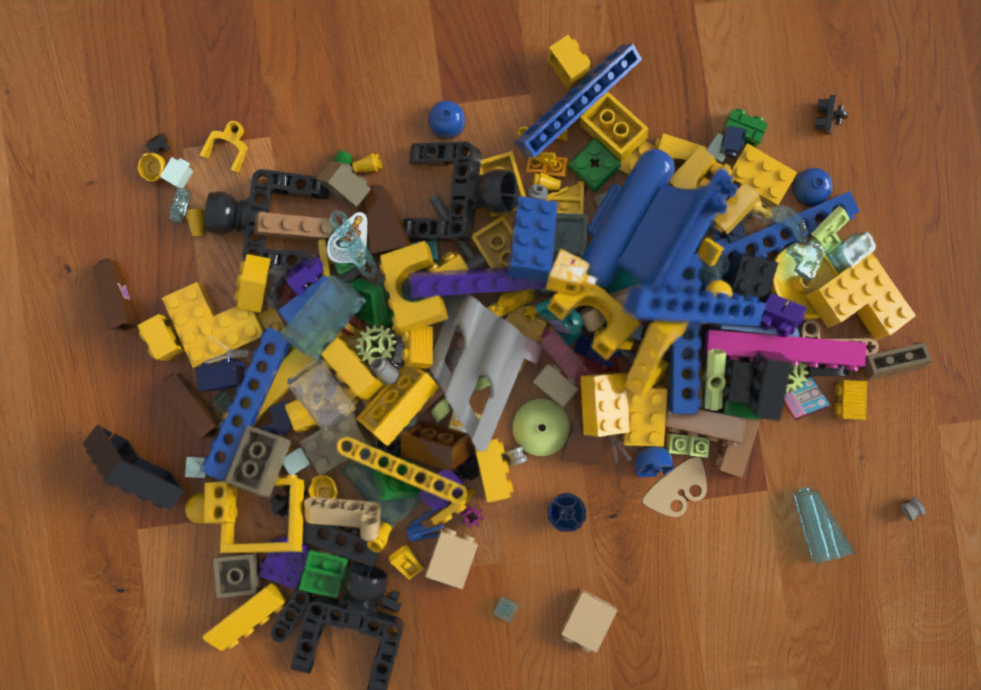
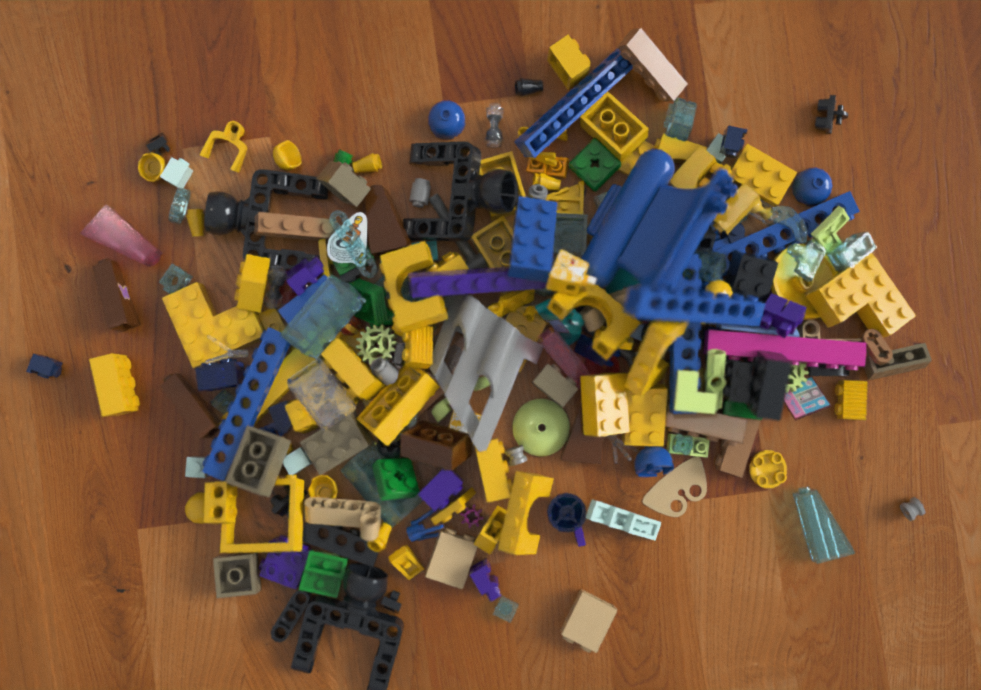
black piece [83,425,184,510] -> none
yellow brick [138,314,185,362] -> none
yellow slope [202,581,288,651] -> none
yellow beam [337,437,467,503] -> none
black gear [454,454,480,481] -> none
yellow tile [697,238,723,266] -> none
green brick [721,109,768,148] -> none
none -> dark blue brick [26,354,63,379]
none -> clear pink slope [80,205,163,267]
none -> yellow brick [89,353,140,417]
none -> clear light blue brick [159,264,193,294]
none -> yellow hair [273,140,301,171]
none -> light grey brick [409,178,431,208]
none -> dark purple hips [470,558,501,602]
none -> yellow brick [474,505,507,555]
none -> clear piece [485,103,504,148]
none -> yellow arch [498,471,554,555]
none -> black cone [515,78,543,97]
none -> dark purple tile [572,524,586,547]
none -> light aqua slope [585,499,662,540]
none -> brick [617,28,687,102]
none -> clear light blue brick [663,97,697,142]
none -> clear light blue plate [672,434,693,455]
none -> yellowish green tile [674,370,717,414]
none -> yellow dish [749,450,787,488]
none -> medium nougat beam [861,329,893,365]

